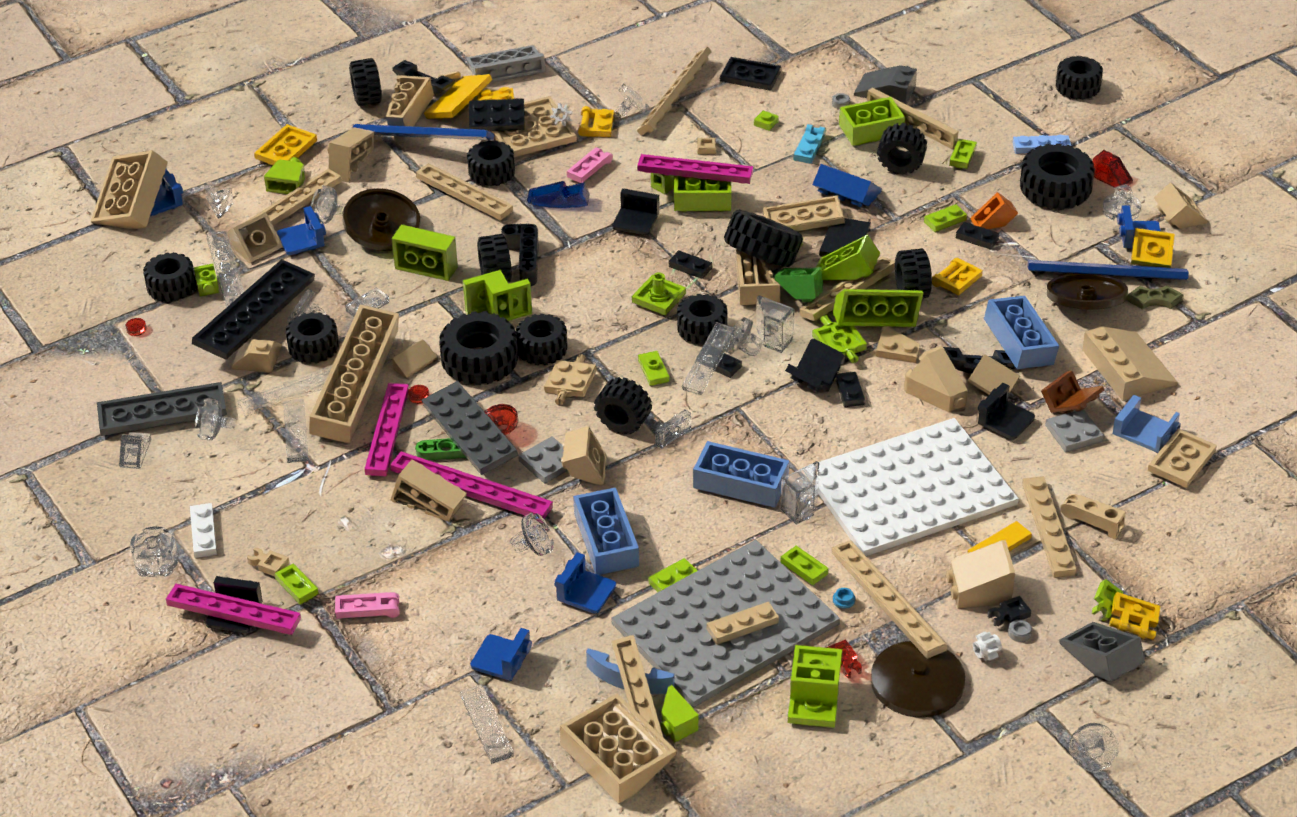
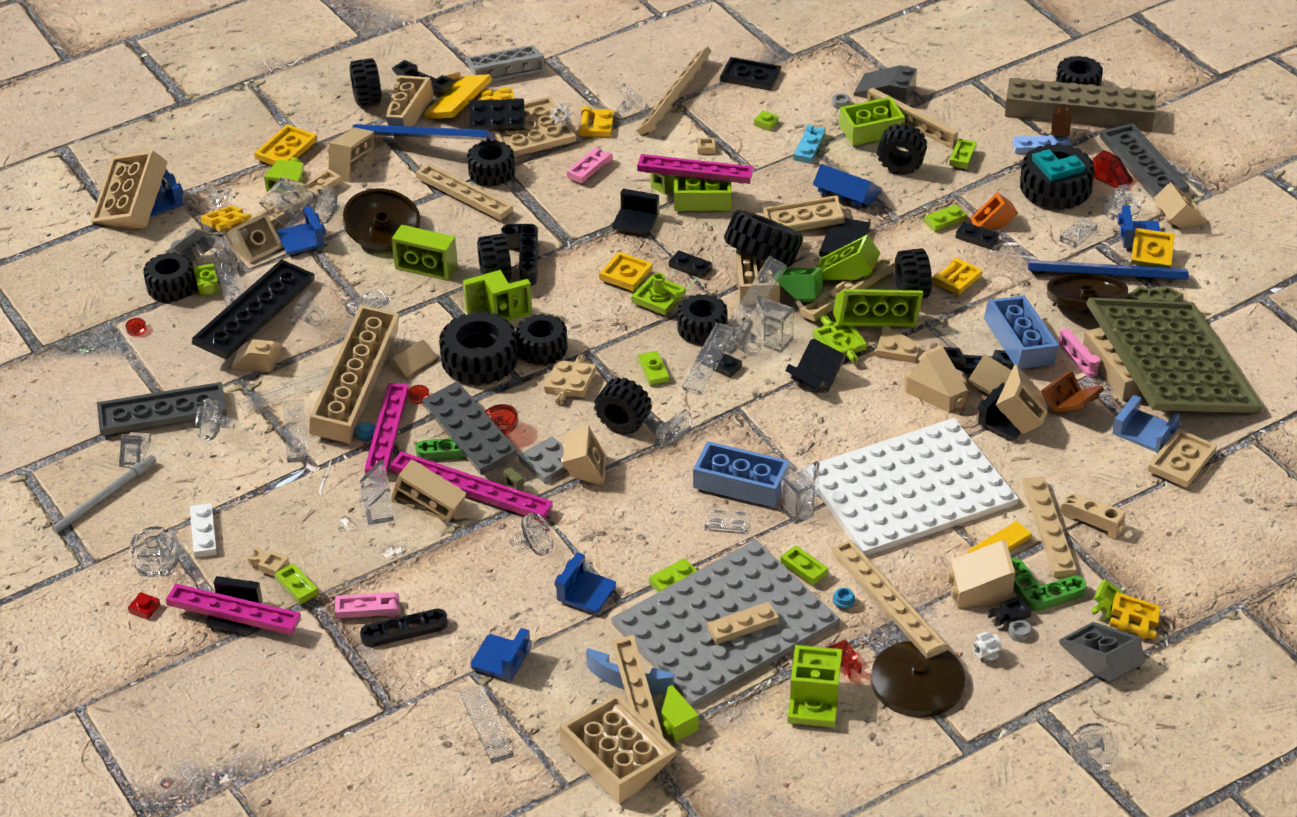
black tyre [286,312,339,364] -> none
clear blue slope [527,181,590,208] -> none
medium blue brick [573,487,639,575] -> none
black plate [835,372,865,407] -> none
light grey plate [1045,409,1104,452] -> none
none -> light grey bar [52,455,156,534]
none -> red plate [128,592,161,620]
none -> light grey hinge [166,228,216,262]
none -> yellow plate [200,205,252,231]
none -> clear slope [259,176,318,228]
none -> dark azure plate [355,422,376,442]
none -> clear slope [357,460,394,525]
none -> black beam [360,609,448,647]
none -> olive plate [503,466,525,492]
none -> yellow plate [599,252,653,291]
none -> clear plate [705,509,751,535]
none -> clear tile [728,256,787,335]
none -> tan slope [996,365,1047,434]
none -> dark tan brick [1005,78,1156,131]
none -> bright green beam [1011,558,1087,611]
none -> teal plate [1032,149,1085,181]
none -> reddish brown brick [1051,107,1073,137]
none -> clear plate [1059,216,1098,249]
none -> bright pink plate [1059,328,1100,378]
none -> olive plate [1086,297,1264,413]
none -> dark grey plate [1100,123,1189,200]

